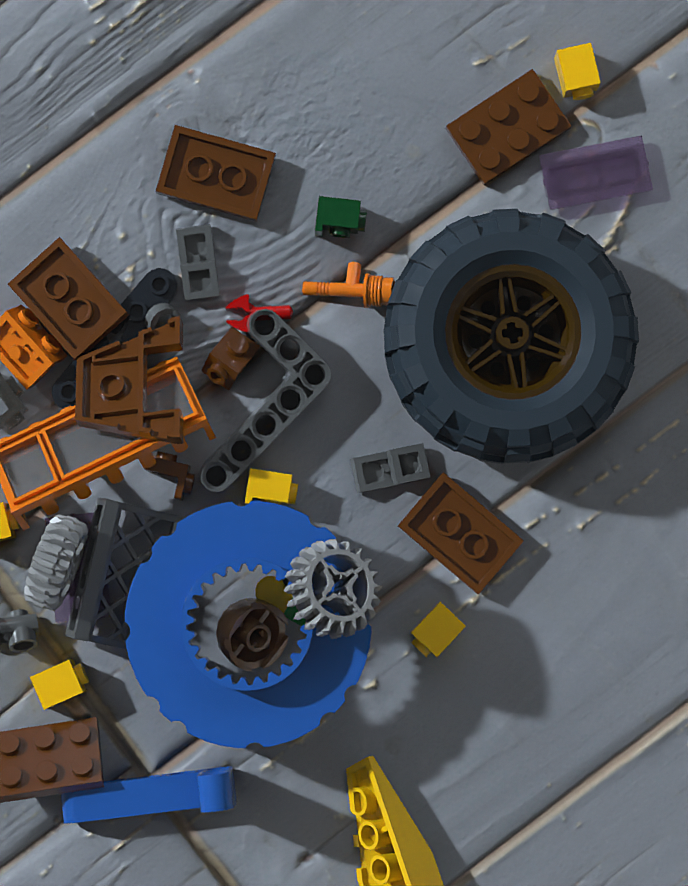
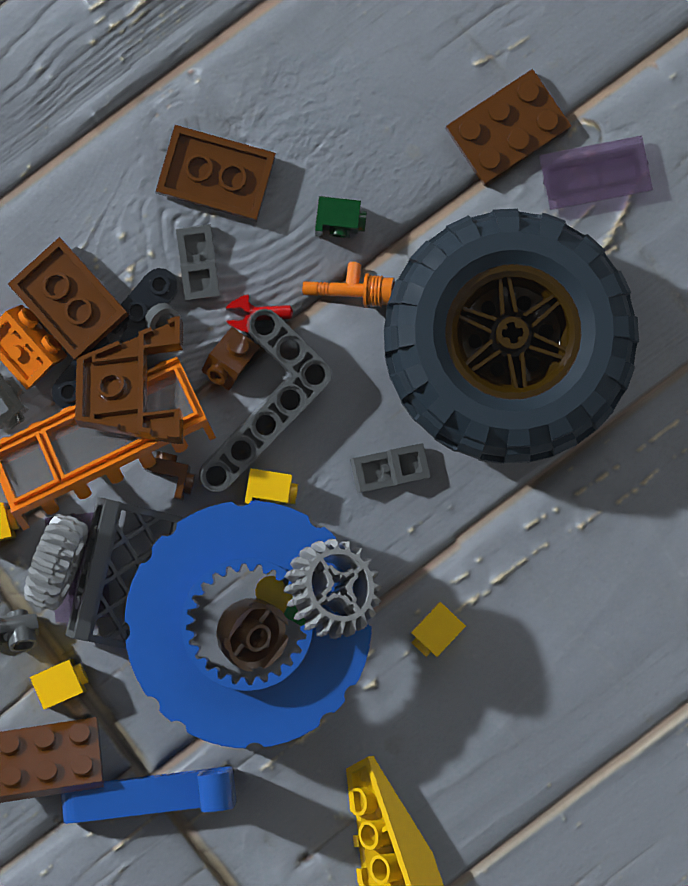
reddish brown plate [397,472,524,595] -> none
yellow brick [554,43,601,100] -> none

